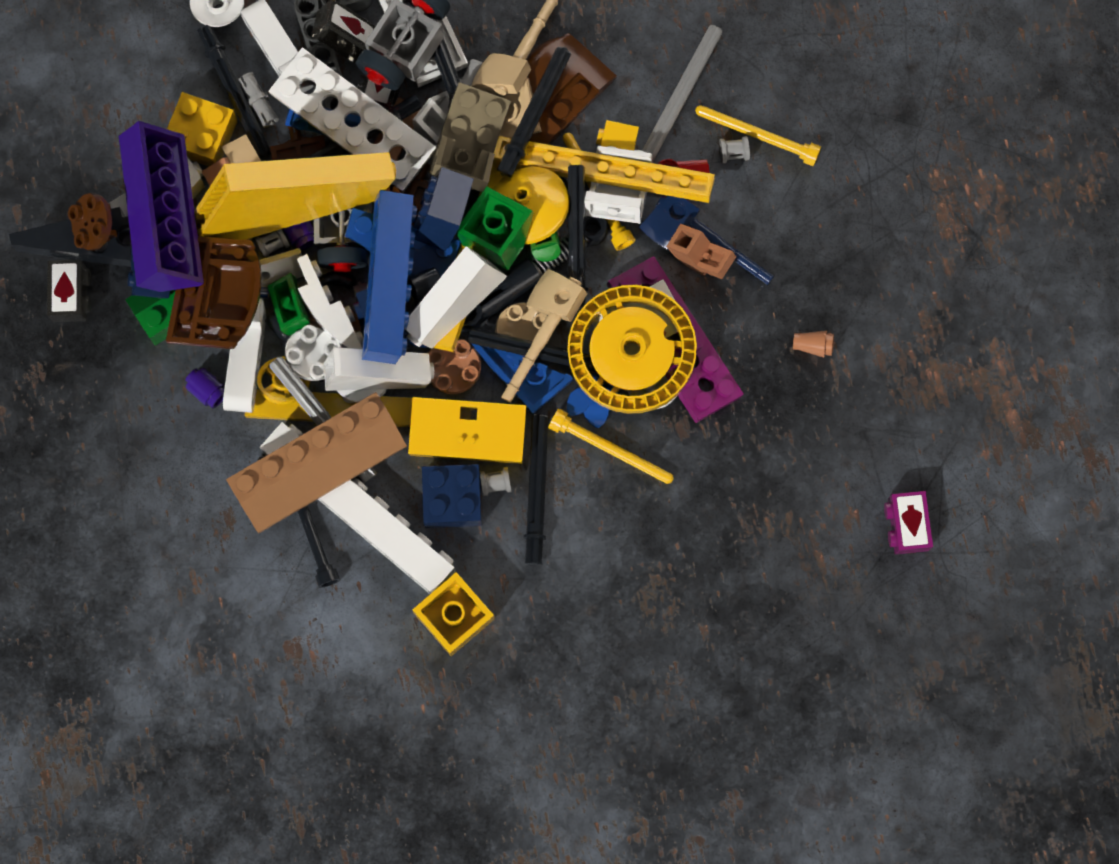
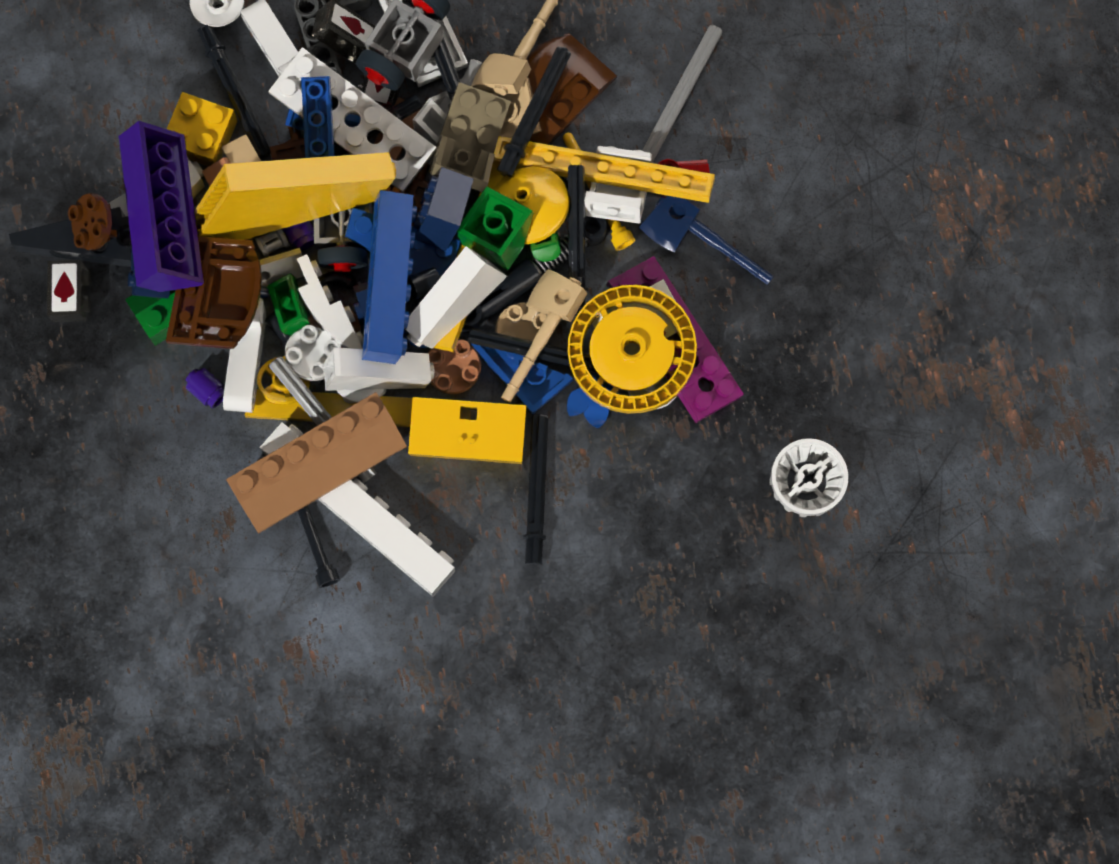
light grey pin [238,72,279,128] -> none
yellow brick [412,572,494,657] -> none
dark blue brick [422,464,482,528] -> none
light grey bush [480,467,512,496] -> none
yellow piece [548,408,674,484] -> none
yellow brick [596,120,639,151] -> none
nougat brick [666,224,736,279] -> none
yellow piece [695,105,822,167] -> none
light grey bush [719,136,750,164] -> none
nougat cone [793,330,834,358] -> none
brick [884,491,933,555] -> none
none -> blue tile [301,76,335,158]
none -> white gear [770,439,848,517]

